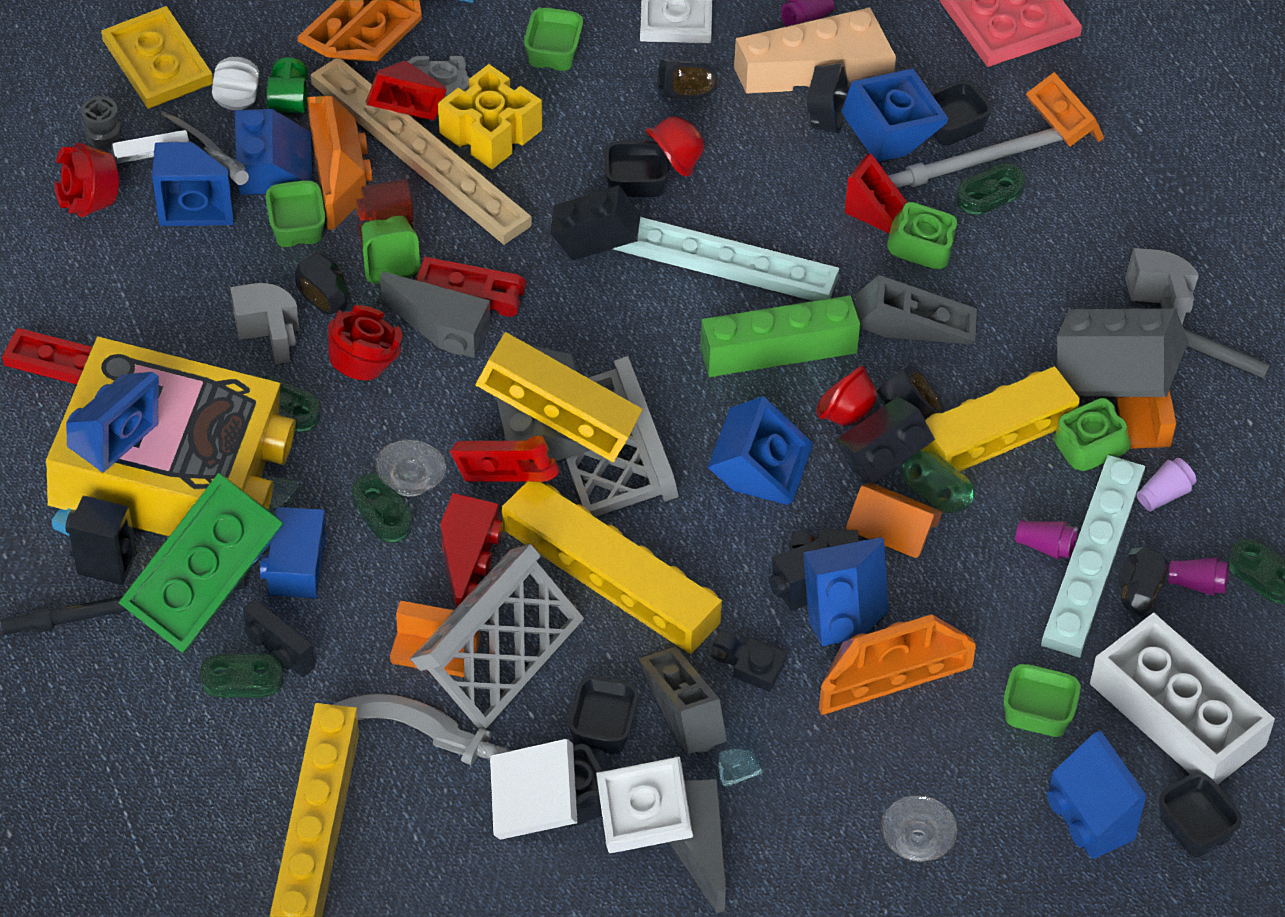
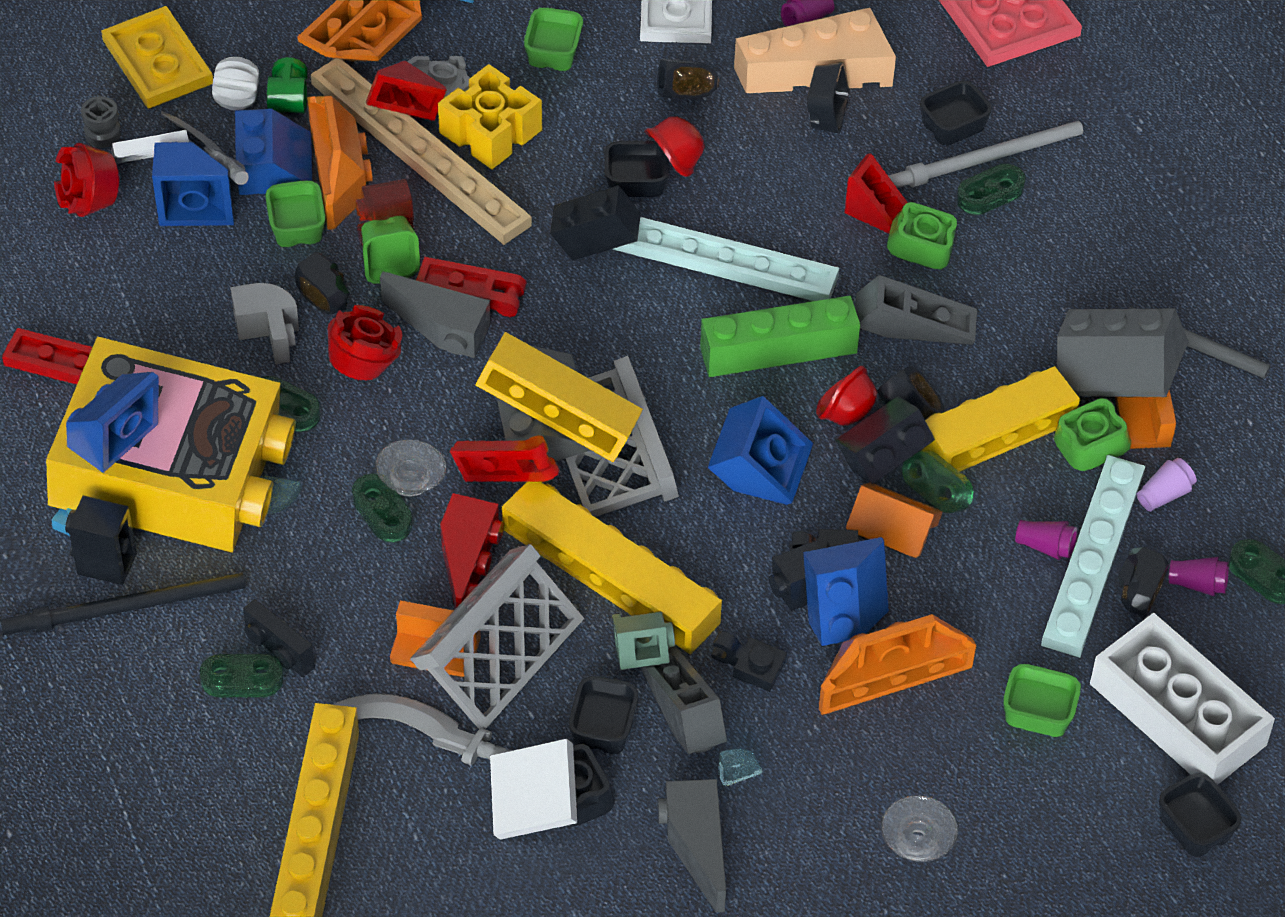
green plate [119,473,285,653] -> none
blue brick [260,507,327,599] -> none
white tile [596,757,693,854] -> none
blue slope [841,68,949,162] -> none
orange panel [1026,72,1104,147] -> none
blue slope [1047,730,1147,859] -> none
light grey brick [1125,248,1199,324] -> none
none -> sand green brick [612,612,675,670]

